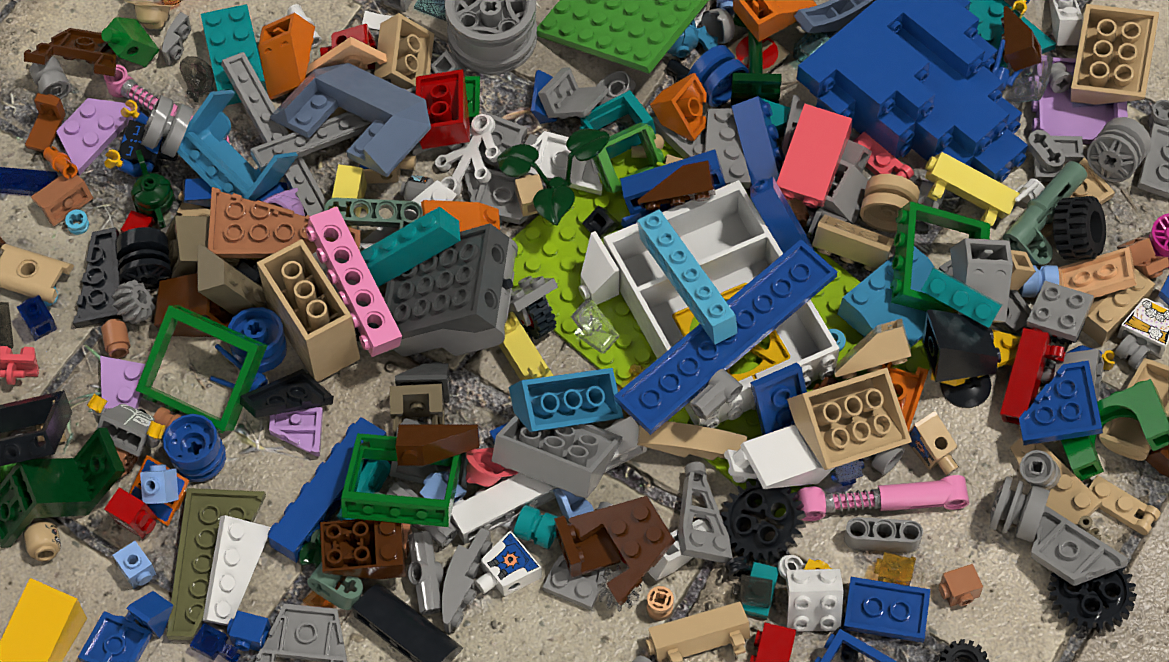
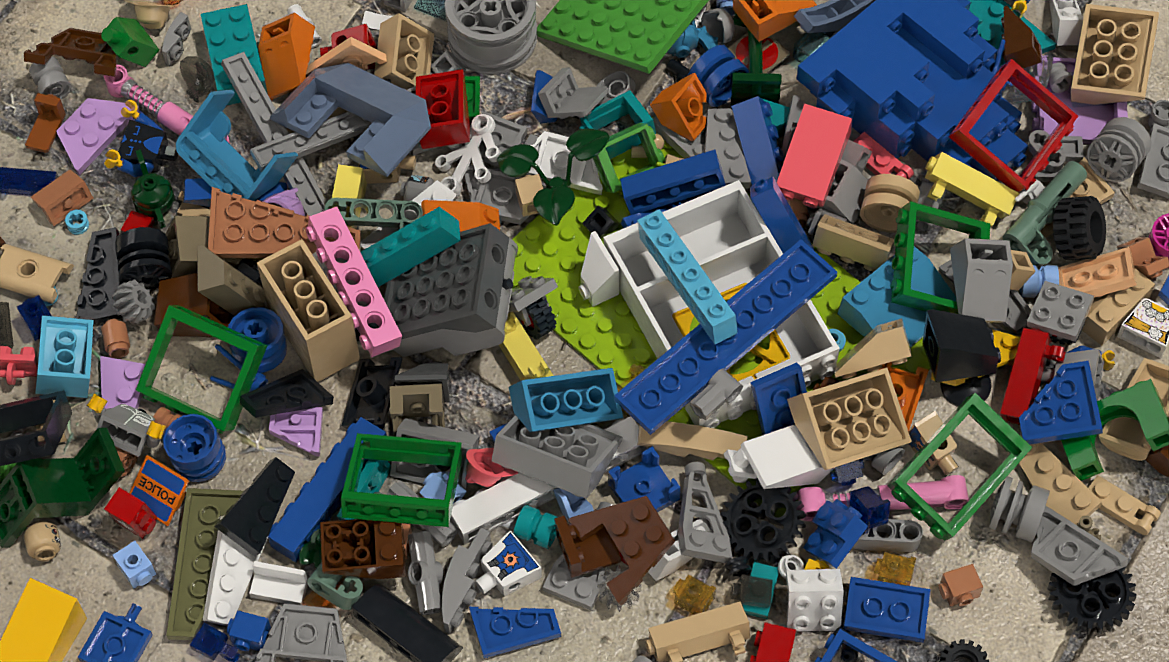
orange pin [43,146,78,179] -> none
blue slope [126,591,174,638] -> none
light blue brick [140,464,179,504] -> none
light grey wheel [141,95,194,158] -> none
reddish brown slope [396,424,480,466] -> none
clear slope [570,299,620,354] -> none
reddish brown slope [638,161,716,211] -> none
light nougat wheel [647,586,674,621] -> none
teal plate [921,267,1002,328] -> none
light grey wheel [1020,450,1061,490] -> none
light grey wheel [1114,334,1151,369] -> none
none -> medium azure slope [35,316,94,398]
none -> black wing [214,457,295,556]
none -> white panel [249,561,308,605]
none -> black piece [341,357,402,430]
none -> blue wing [469,606,561,659]
none -> blue panel [608,446,681,512]
none -> clear yellow brick [673,574,716,615]
none -> blue plate [803,499,868,569]
none -> clear blue brick [849,486,890,530]
none -> green door [887,393,1033,541]
none -> red window [948,59,1078,192]

